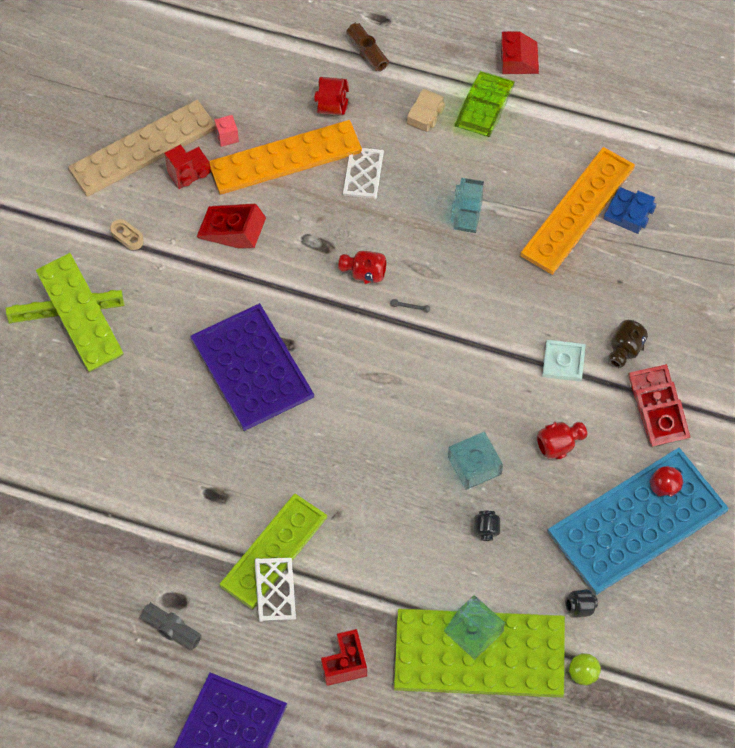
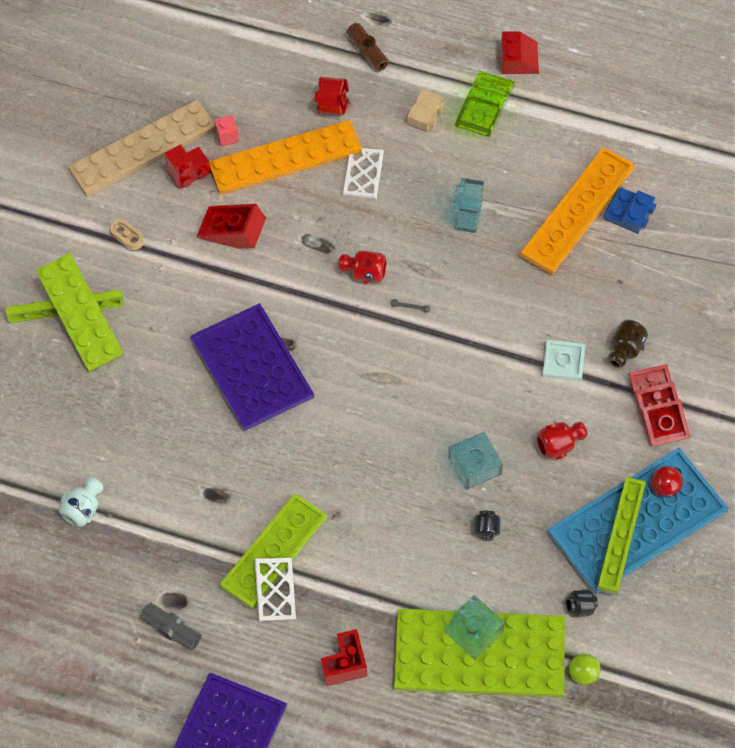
none -> light aqua piece [59,477,103,527]
none -> lime plate [597,477,646,594]

